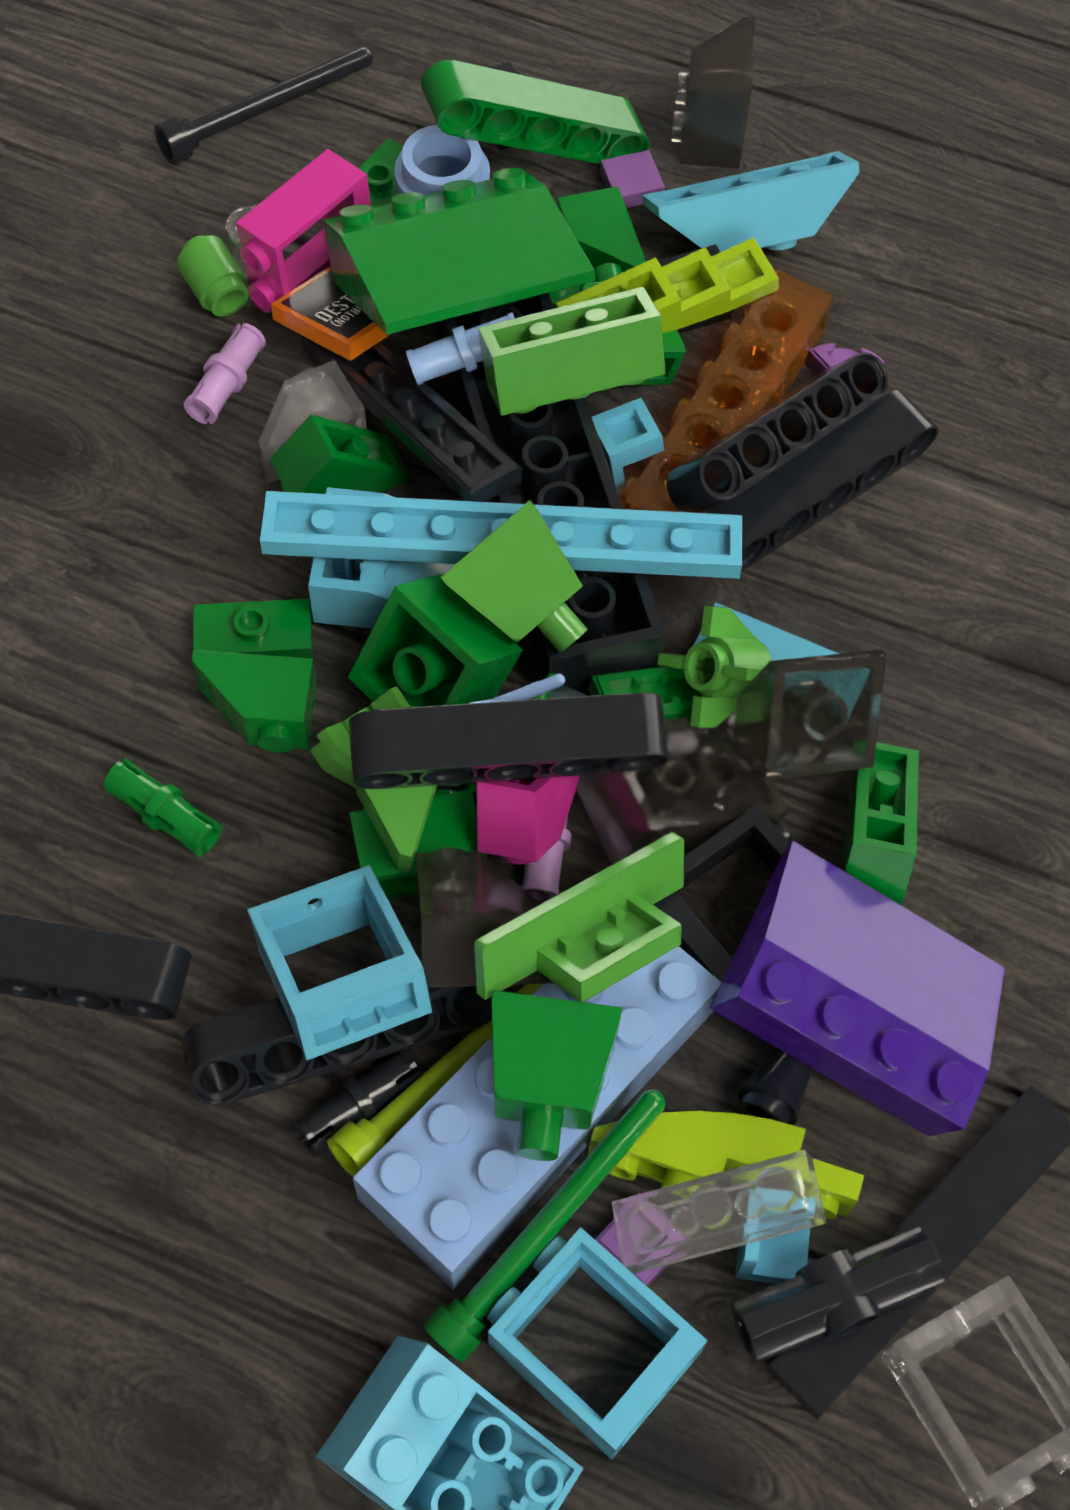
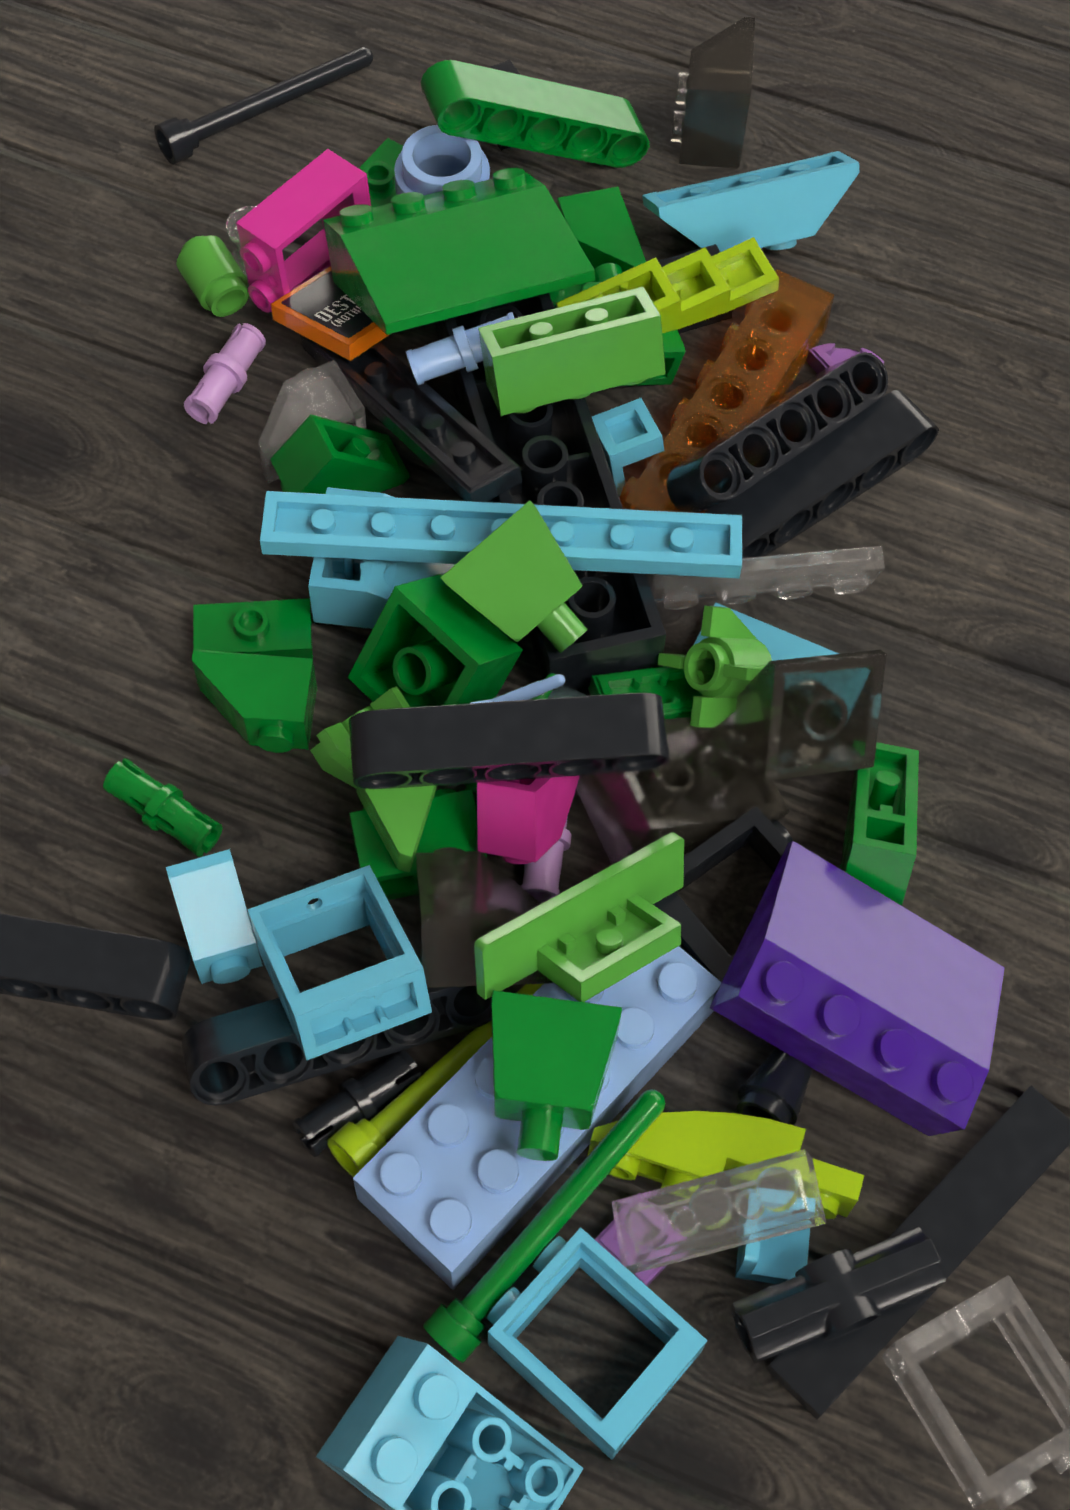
medium lavender tile [600,150,665,208] -> none
none -> medium azure slope [166,849,263,984]
none -> clear plate [647,546,885,610]

